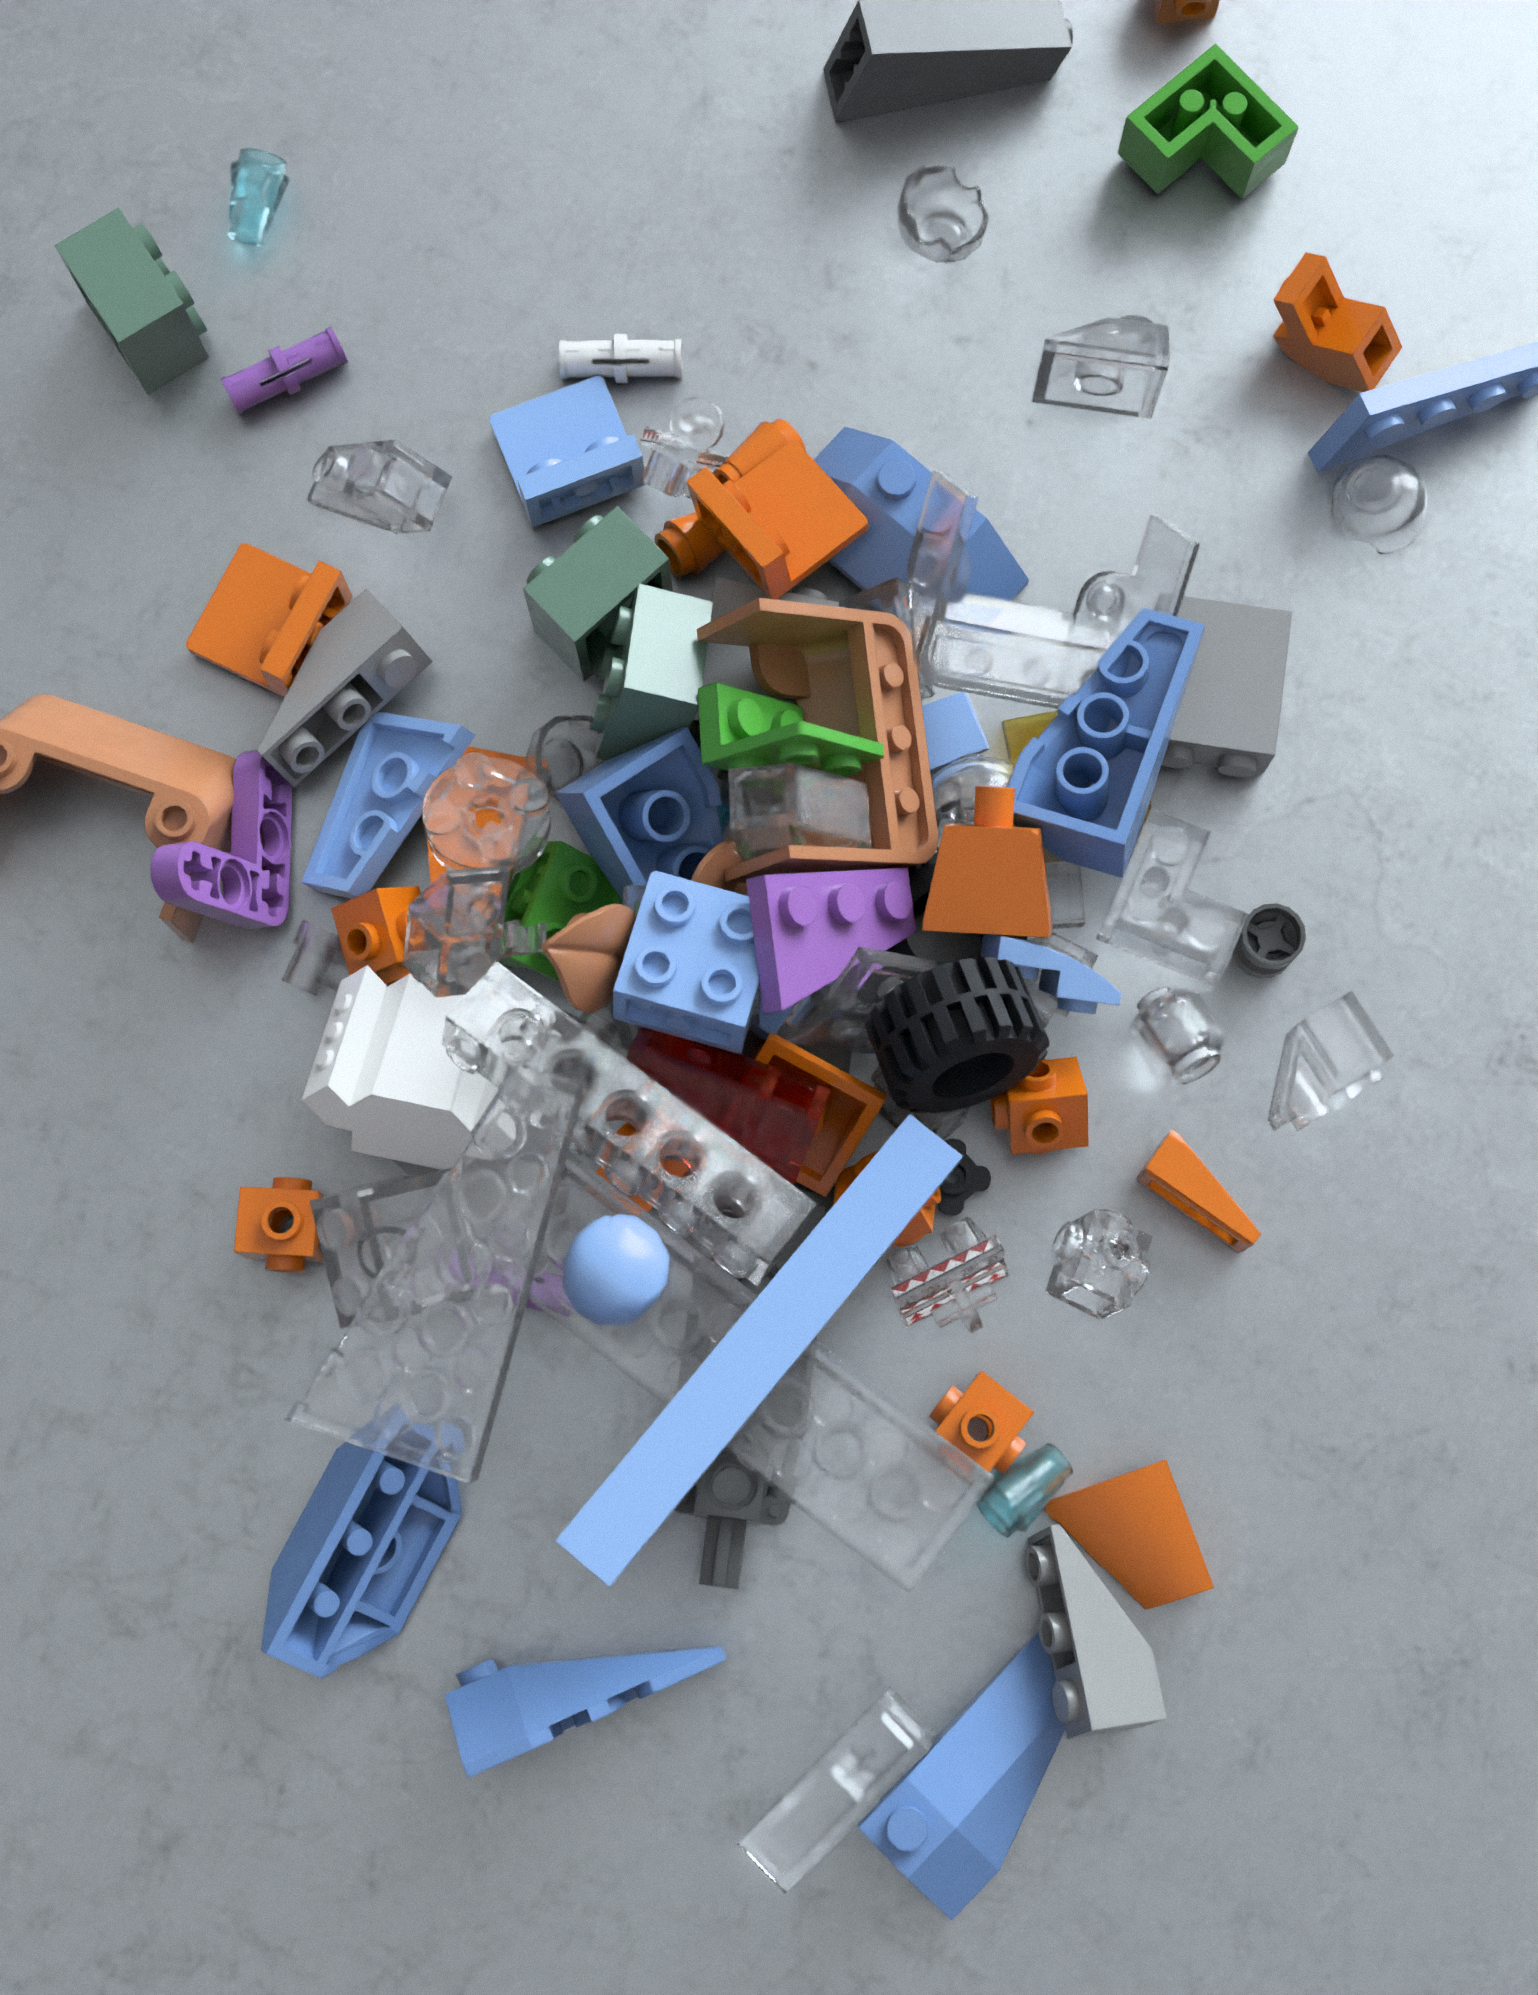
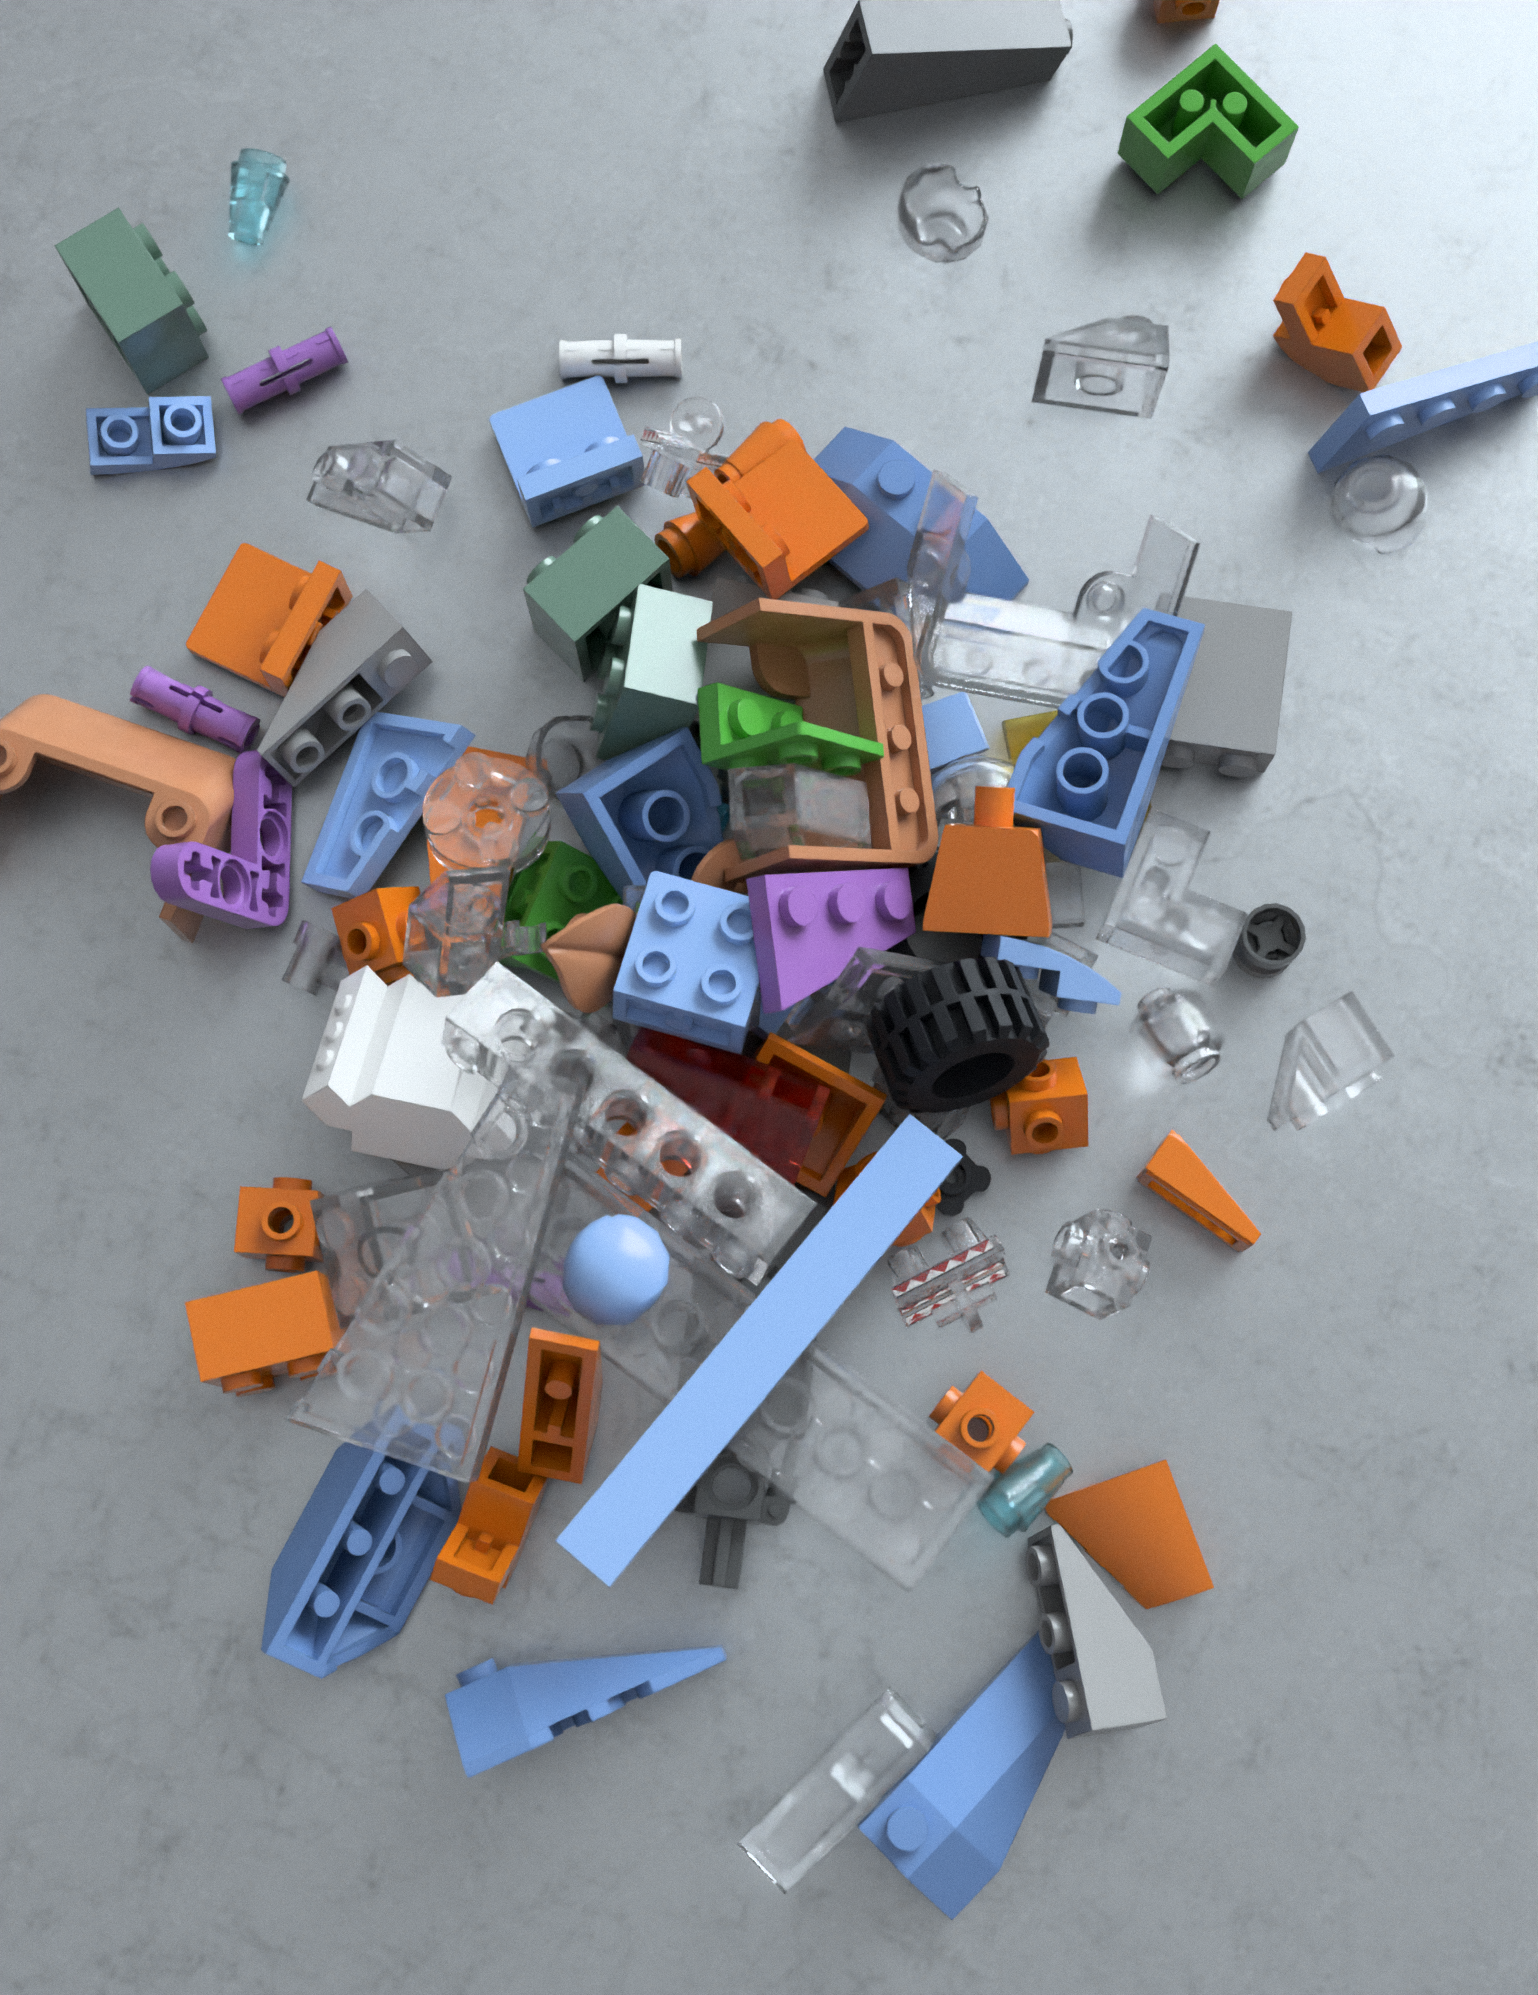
none -> light blue slope [86,396,216,475]
none -> medium lavender pin [130,665,261,754]
none -> orange brick [185,1271,355,1397]
none -> orange brick [430,1446,549,1605]
none -> orange slope [517,1327,603,1484]

